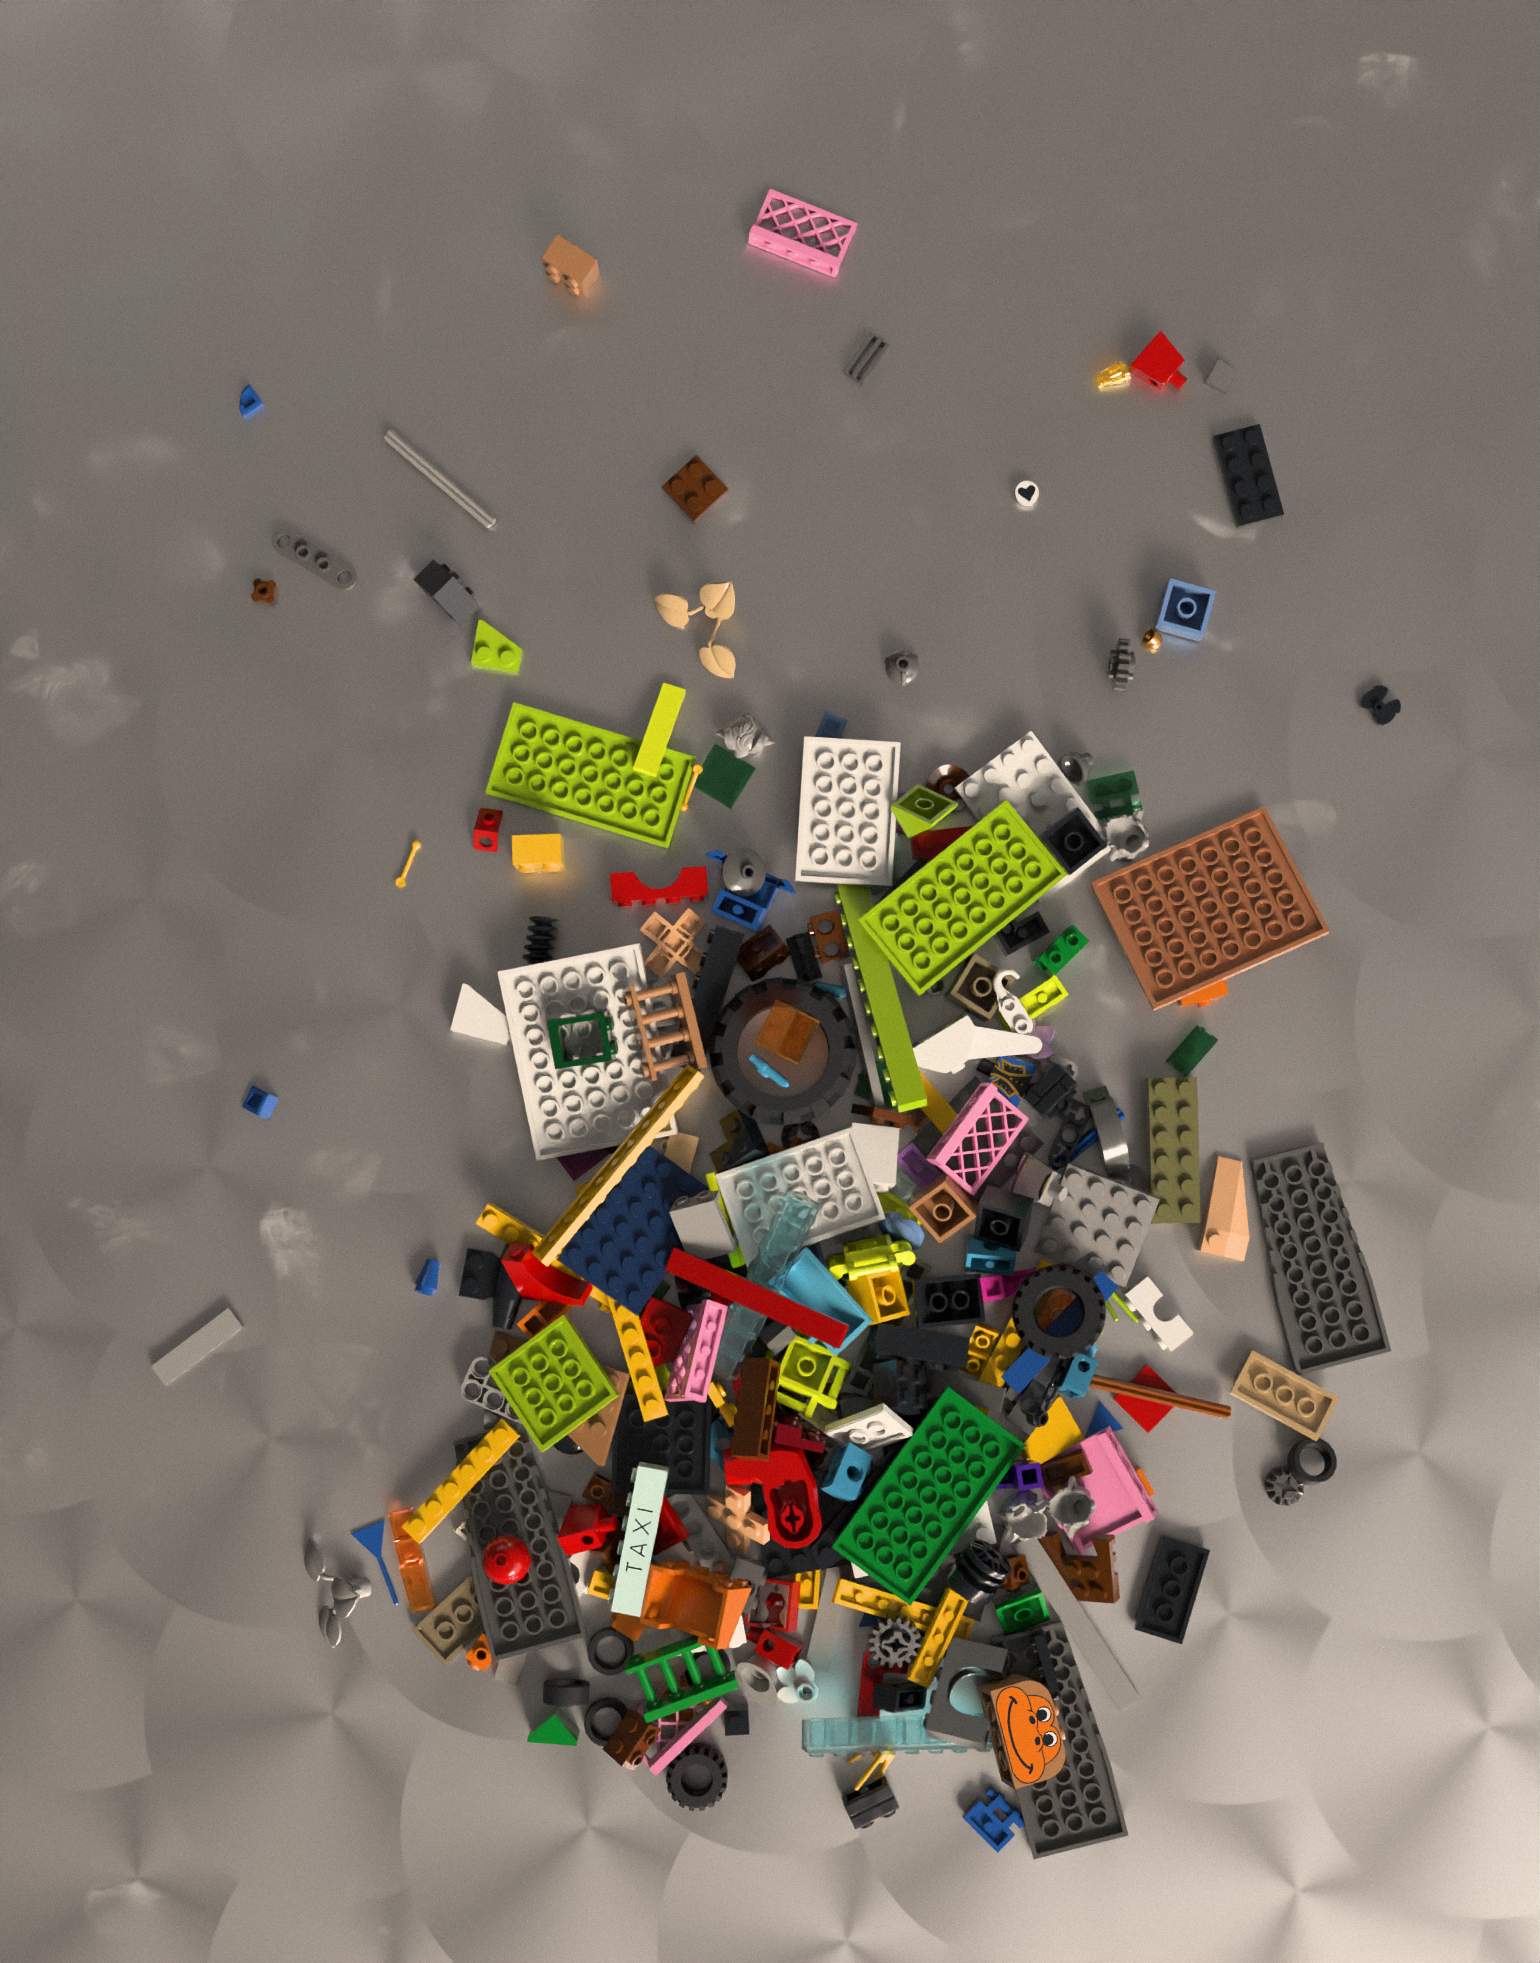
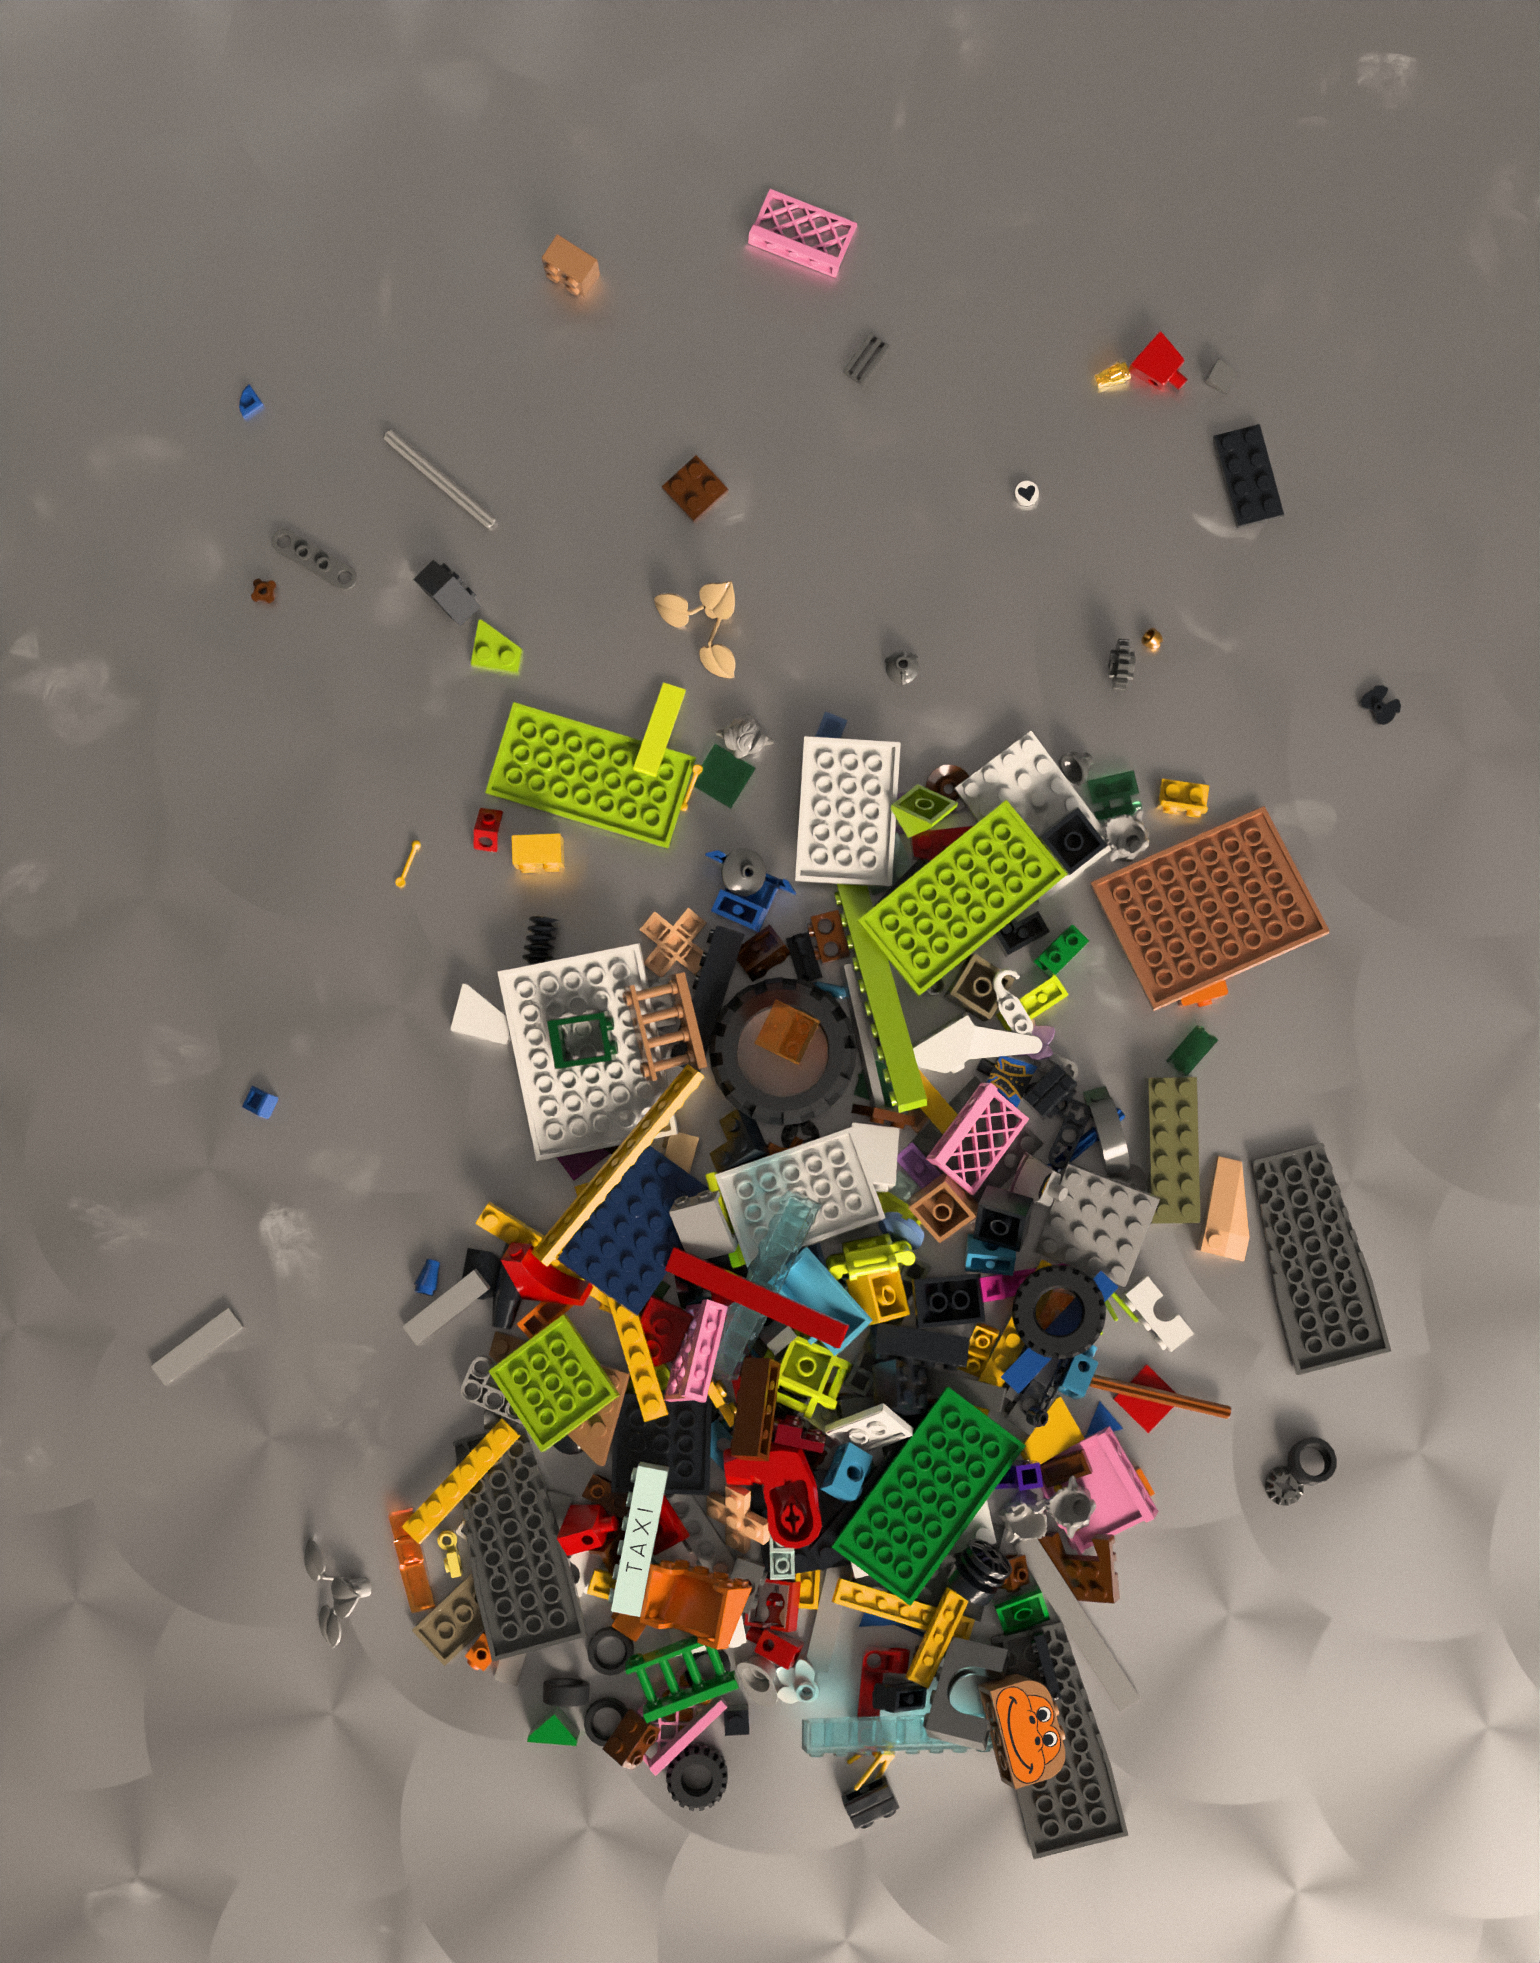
blue piece [351,1520,399,1605] -> none
red cylinder [481,1535,532,1585] -> none
red arch [610,866,709,908] -> none
dark azure piece [749,1053,789,1087] -> none
dark grey gear [867,1613,921,1668] -> none
blue plate [962,1786,1025,1853] -> none
black plate [1134,1535,1210,1644] -> none
medium blue brick [1154,578,1216,642] -> none
tan plate [1229,1350,1339,1441] -> none
none -> light grey tile [402,1269,491,1346]
none -> light yellow plate [437,1530,464,1578]
none -> light aqua slope [770,1535,795,1580]
none -> yellow bracket [1157,778,1209,818]

